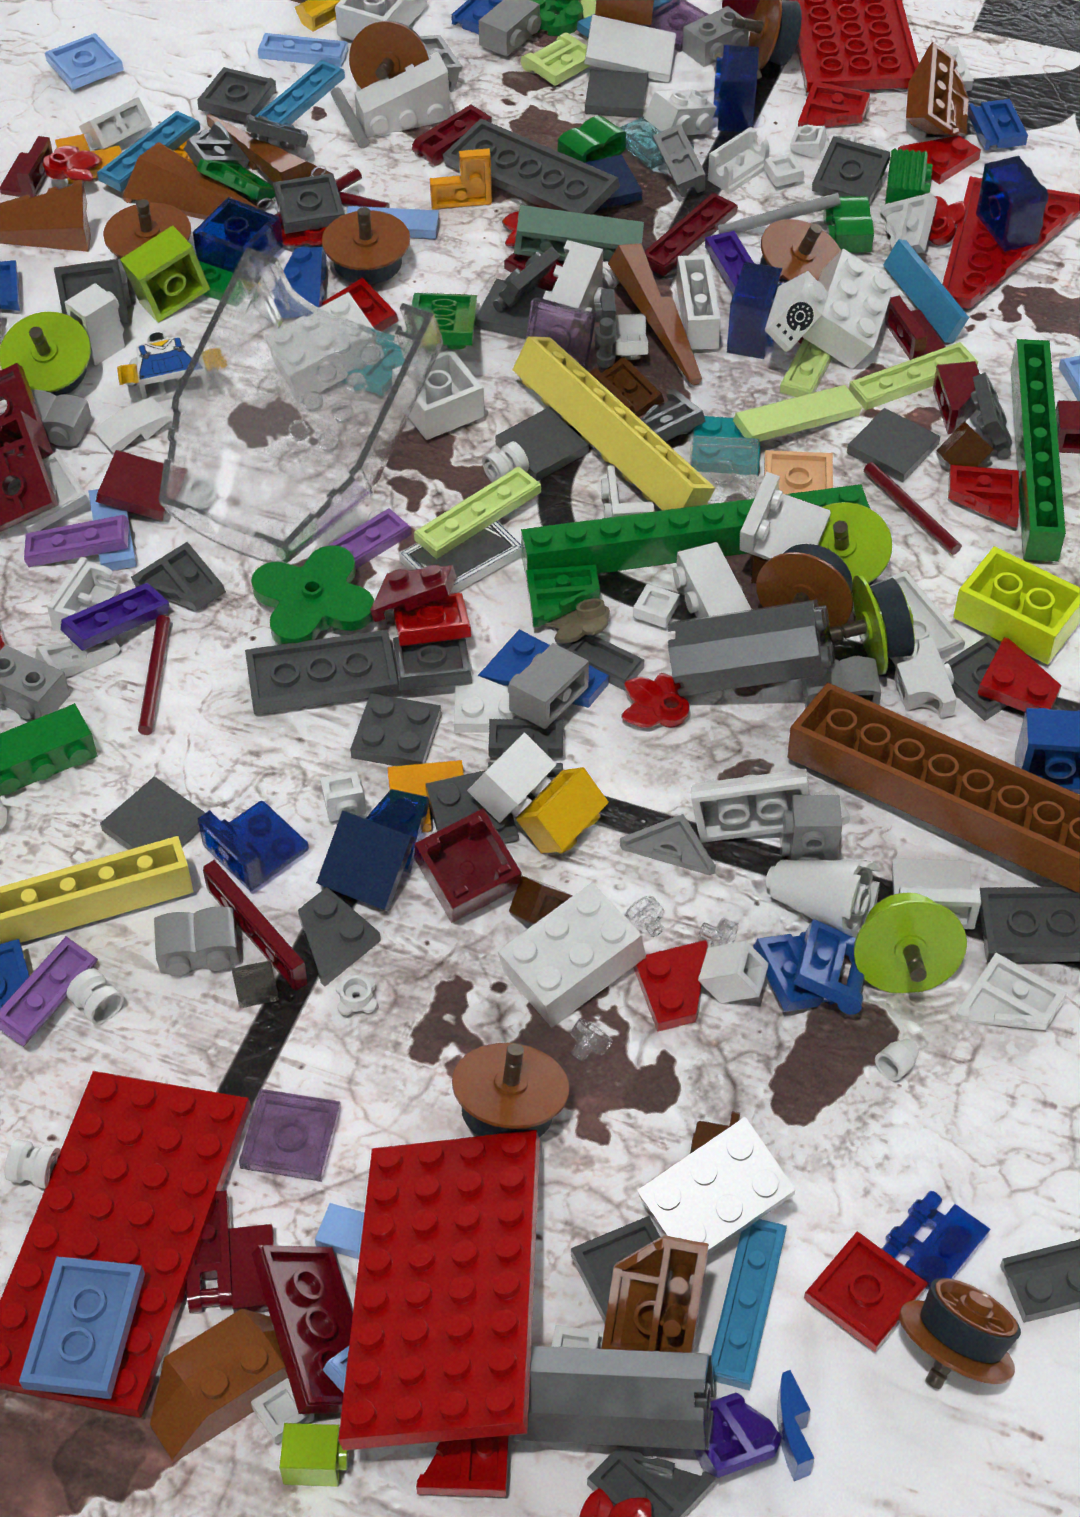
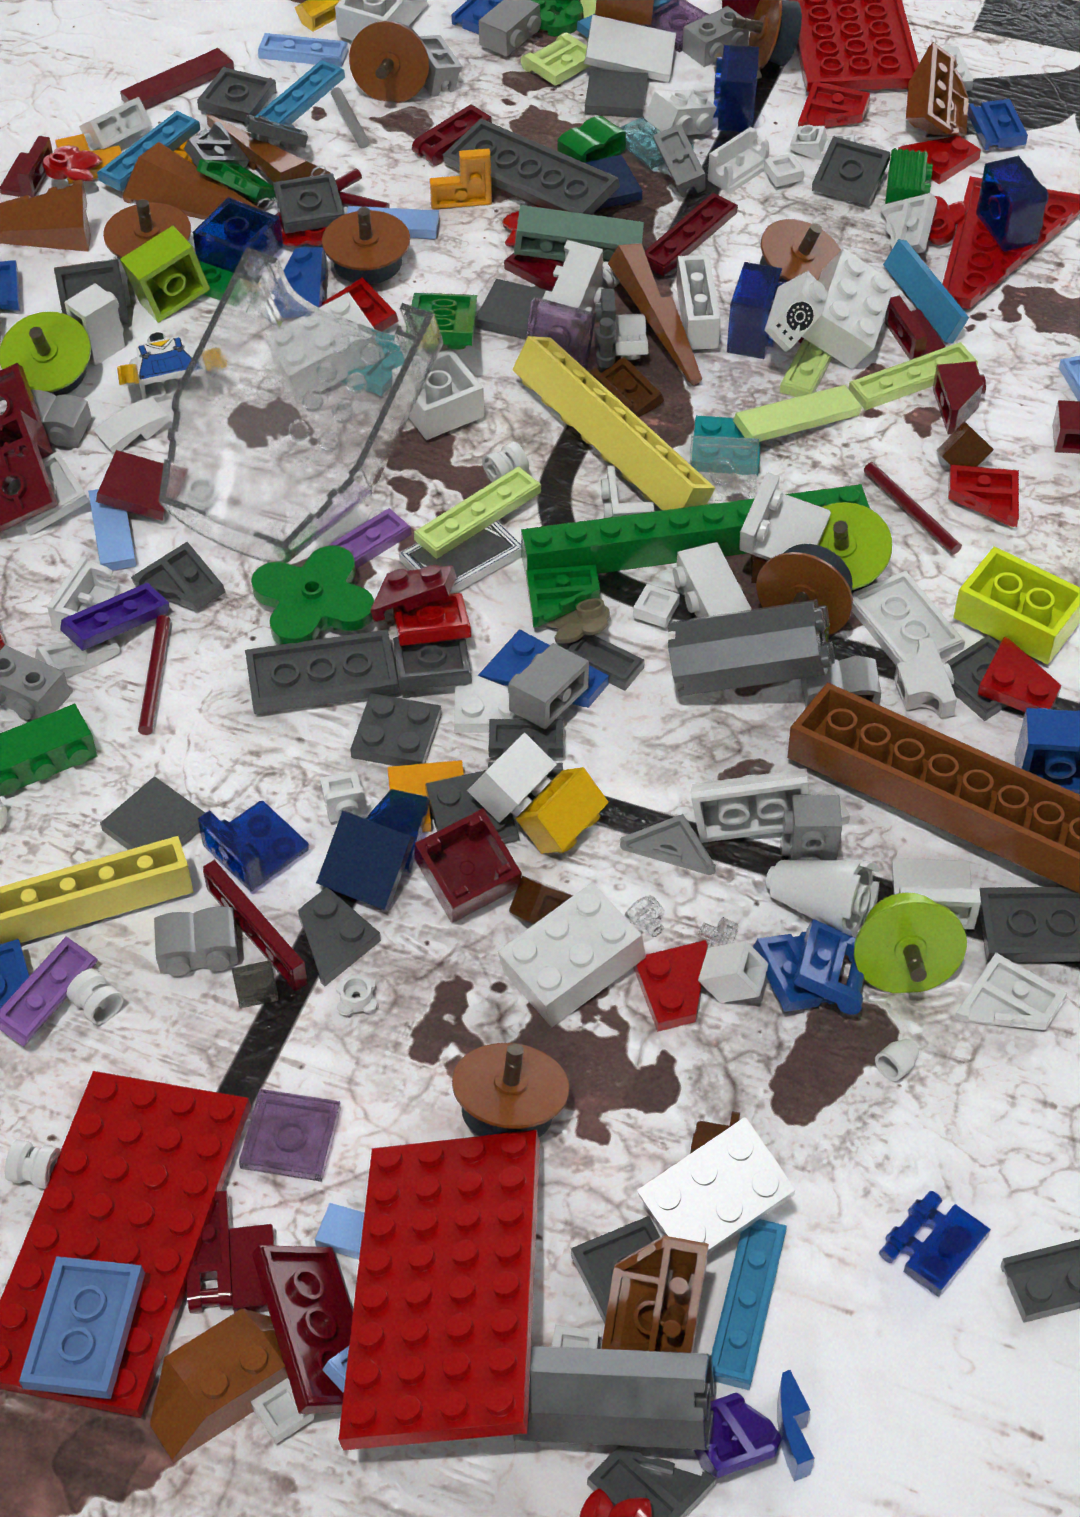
medium lavender tile [24,515,129,567] -> none
light blue plate [45,33,124,90] -> none
lime brick [279,1423,349,1487] -> none
white wedge [354,51,450,138] -> none
red wing [416,1435,509,1497] -> none
dark grey plate [493,247,561,312] -> none
dark grey tile [495,407,589,481] -> none
clear tile [570,1018,613,1062] -> none
red plate [621,673,690,728] -> none
dark grey wing [639,388,706,442] -> none
dark purple plate [705,231,770,306] -> none
light grey bar [718,193,841,234] -> none
light nougat plate [764,450,833,494] -> none
red plate [804,1231,928,1353] -> none
green brick [823,196,874,252] -> none
piece [827,575,915,675] -> none
dark grey tile [847,408,941,482] -> none
dark orange piece [899,1278,1021,1389] -> none
dark grey plate [971,372,1012,459] -> none
green brick [1011,339,1066,562] -> none
none -> dark red tile [120,48,234,110]

